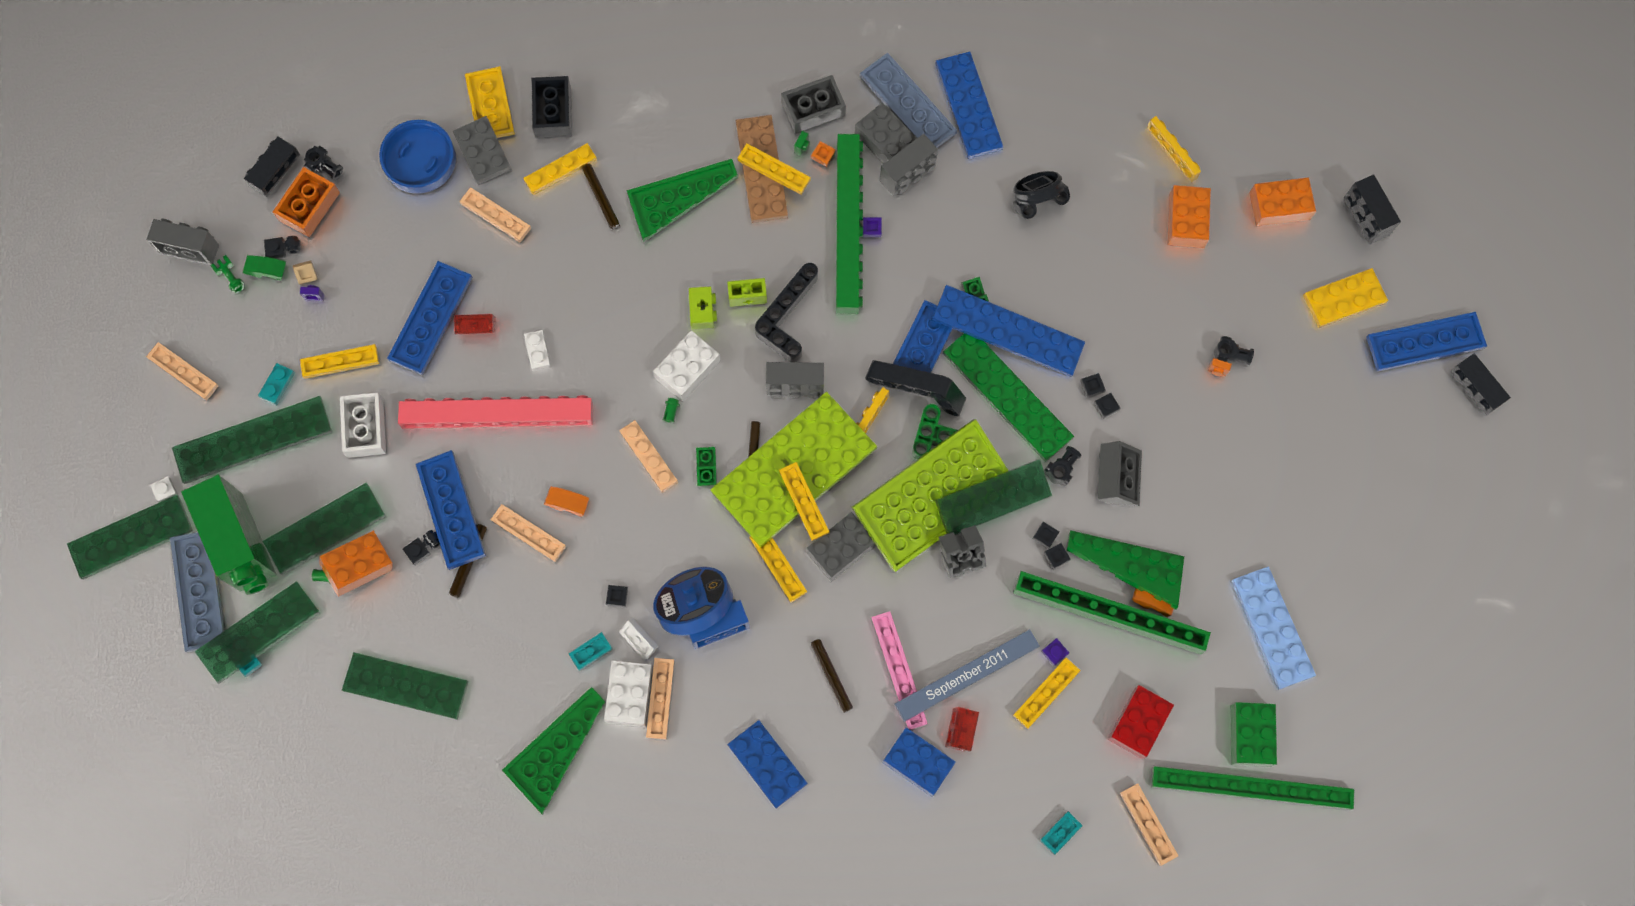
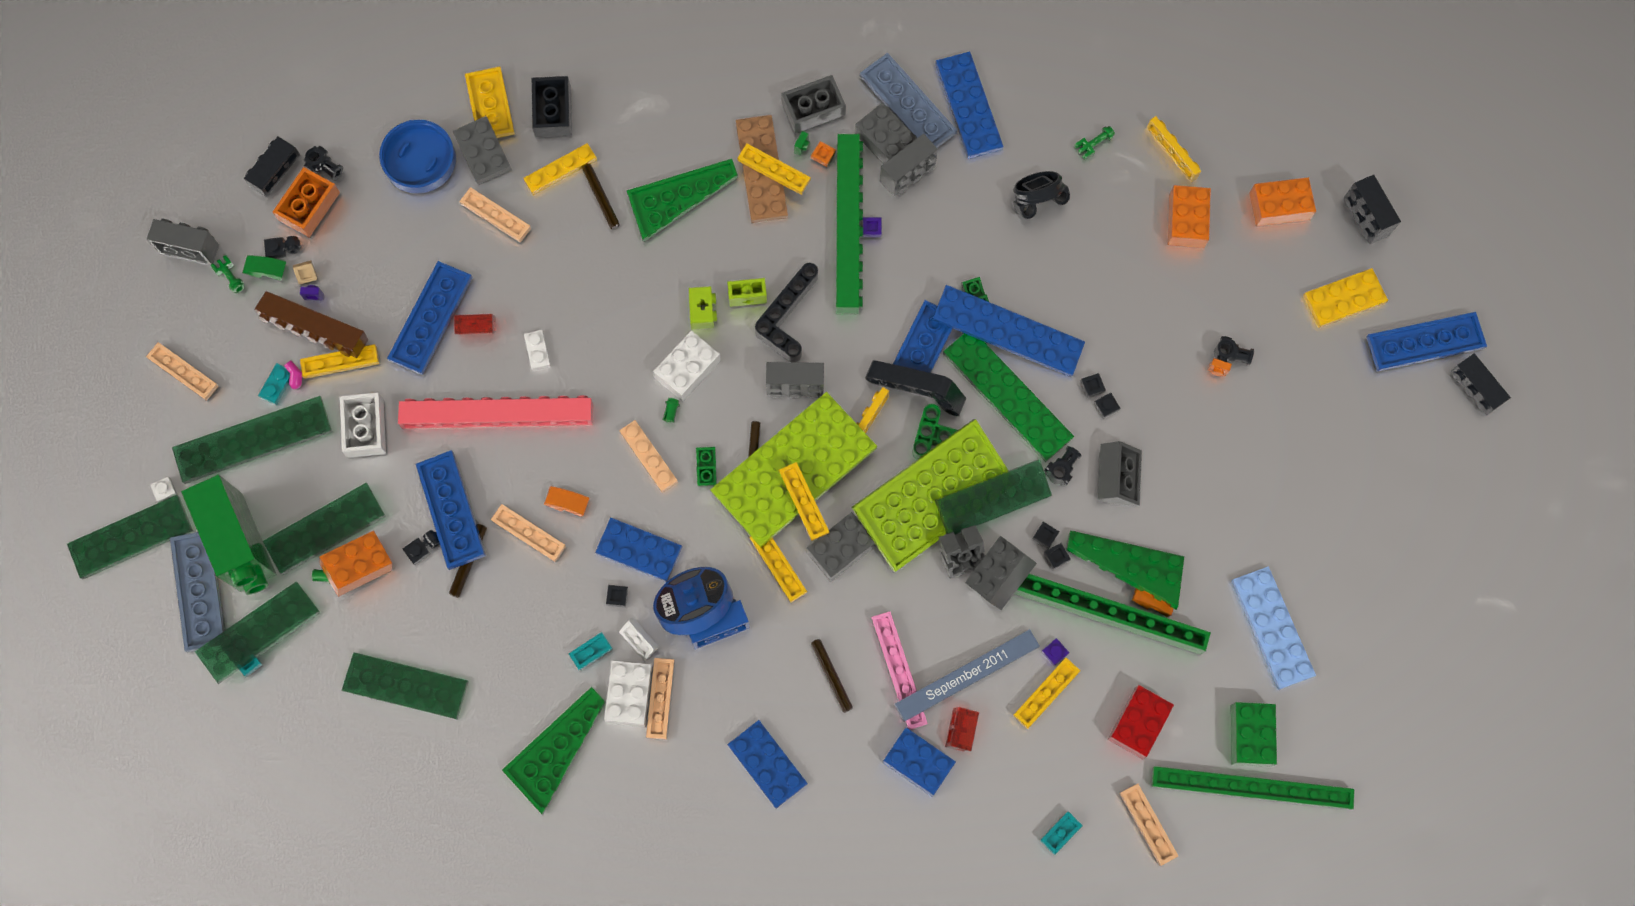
none -> reddish brown brick [254,291,368,358]
none -> dark pink arm [284,360,303,390]
none -> blue plate [595,517,682,582]
none -> dark grey brick [965,536,1037,610]
none -> green hinge [1074,126,1115,160]

